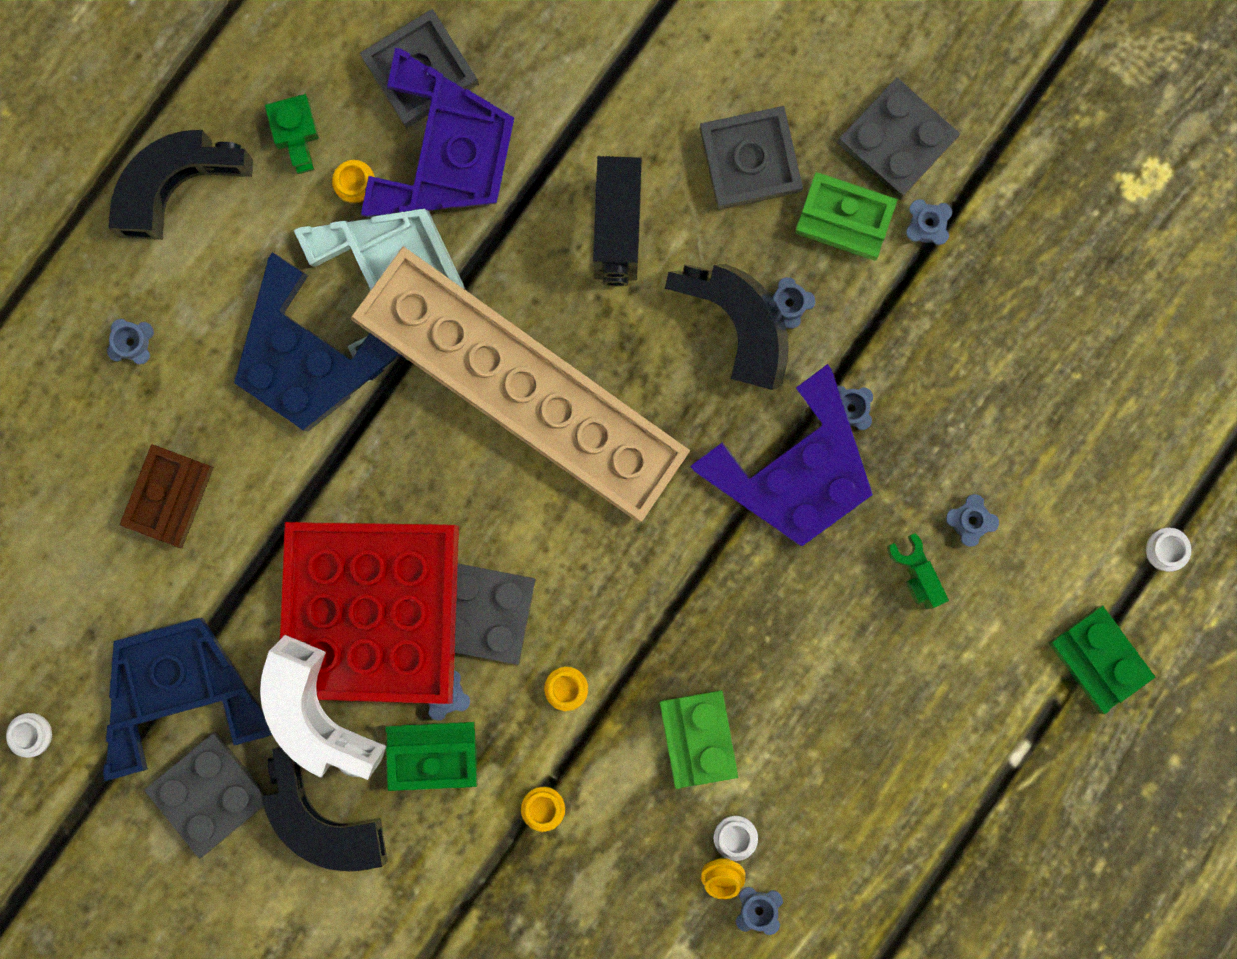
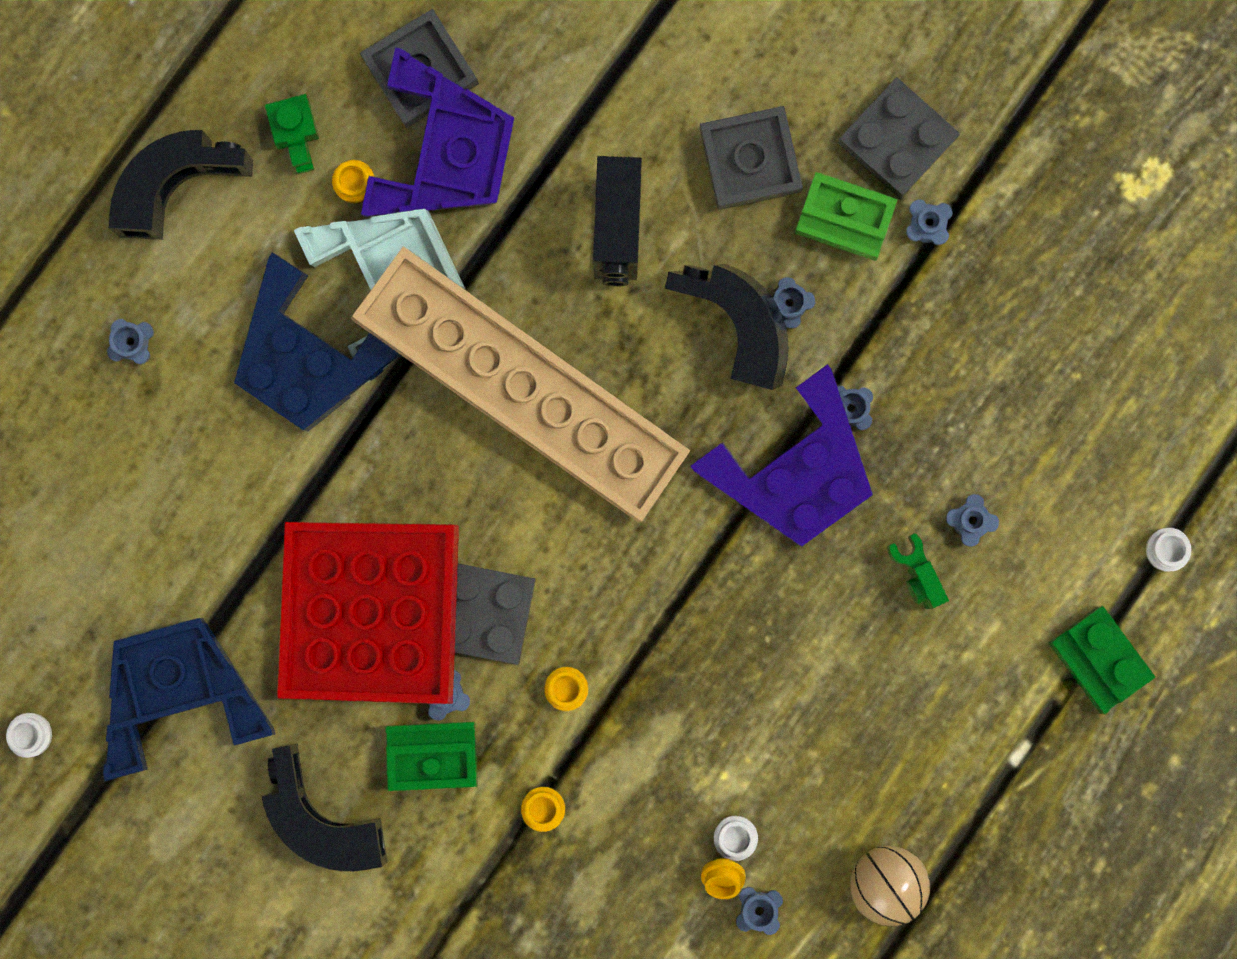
reddish brown plate [119,444,214,548] -> none
dark grey plate [144,732,266,859] -> none
white arch [260,635,386,780] -> none
bright green plate [659,690,739,789] -> none
none -> tan piece [850,845,930,927]

